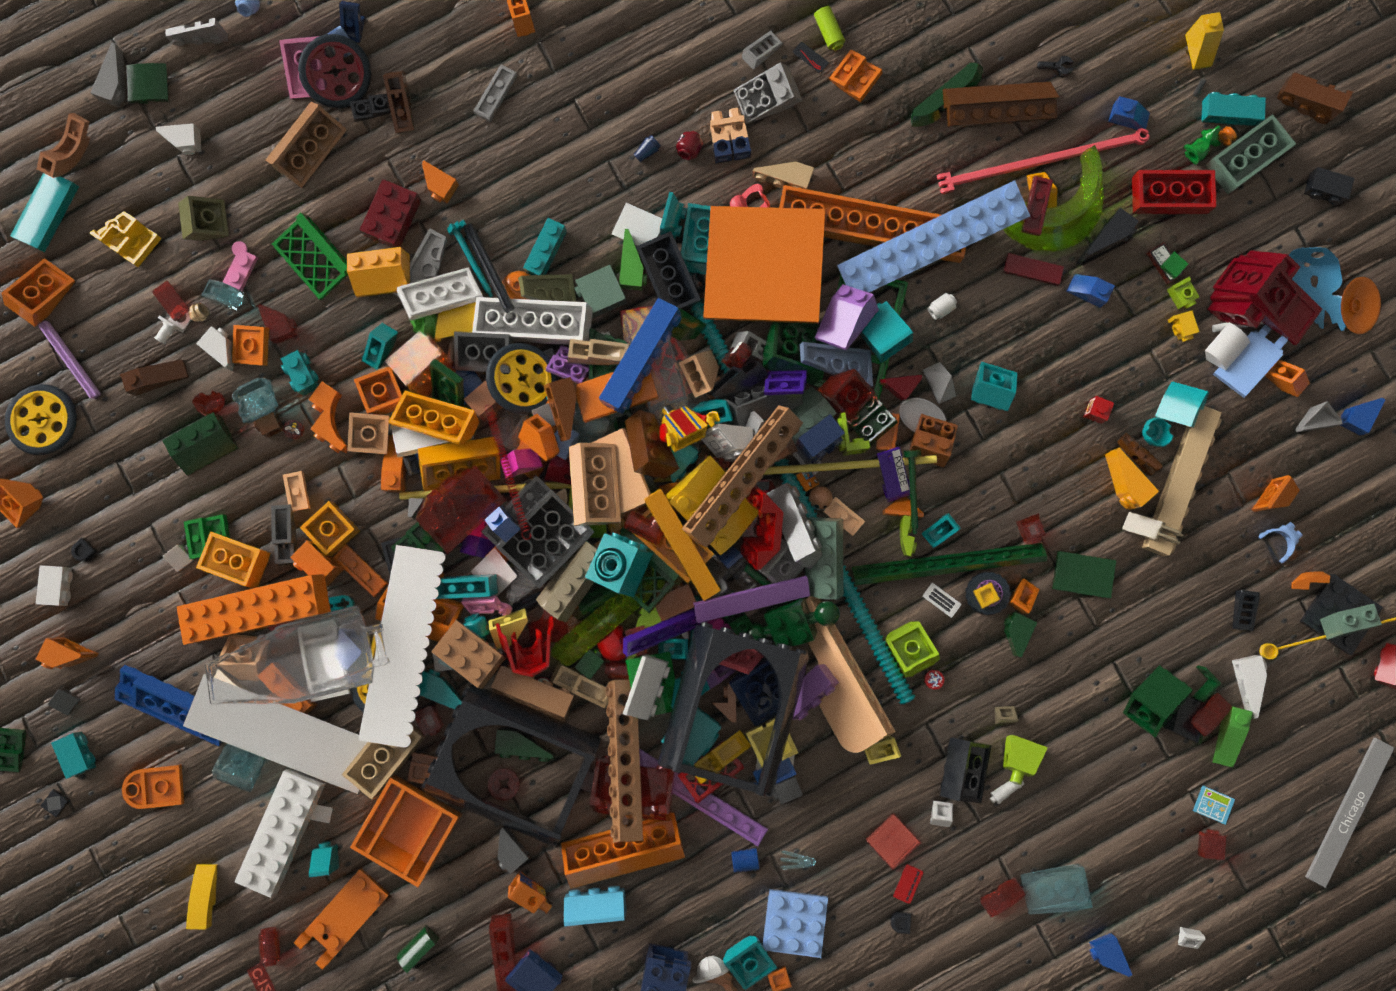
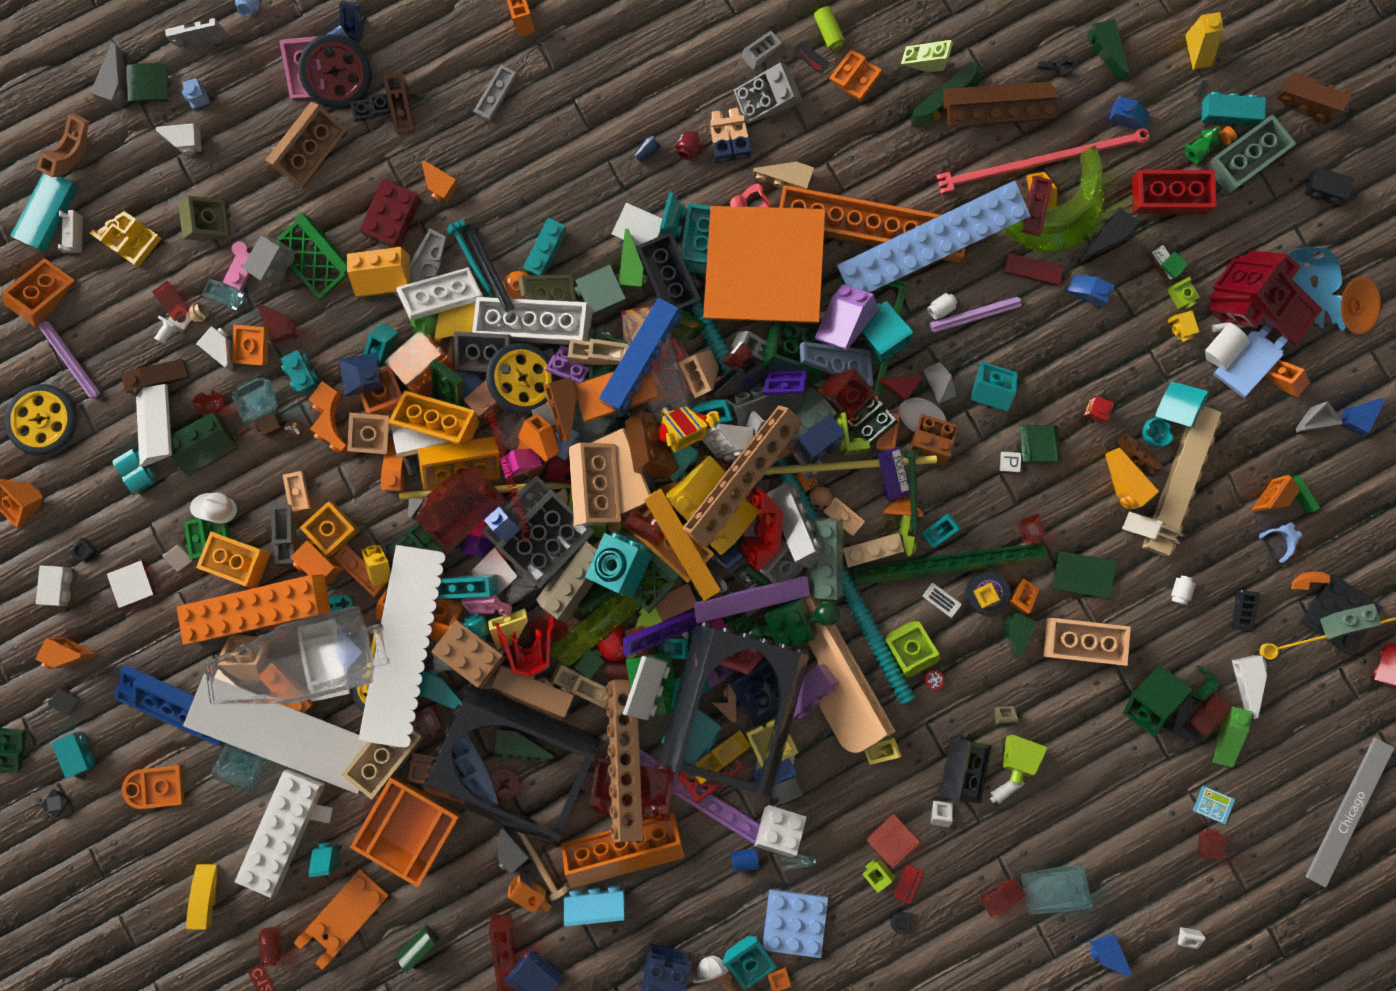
none -> white hinge [58,210,83,253]
none -> white tile [106,559,157,609]
none -> teal brick [112,449,157,494]
none -> white slope [136,384,172,467]
none -> light blue brick [182,78,210,109]
none -> white piece [190,492,237,524]
none -> light grey brick [242,235,296,284]
none -> dark blue slope [339,352,384,397]
none -> yellow slope [361,545,391,587]
none -> light blue slope [453,733,499,804]
none -> tan piece [517,832,569,902]
none -> white brick [755,805,806,858]
none -> tan brick [843,533,904,568]
none -> lime brick [863,859,897,893]
none -> yellowish green slope [901,40,953,72]
none -> lavender axle [930,297,1022,333]
none -> white tile [1000,452,1021,473]
none -> dark green slope [1019,425,1062,464]
none -> light nougat brick [1043,618,1131,666]
none -> dark green slope [1087,19,1129,80]
none -> white brick [1171,575,1196,605]
none -> green tile [1292,475,1320,513]

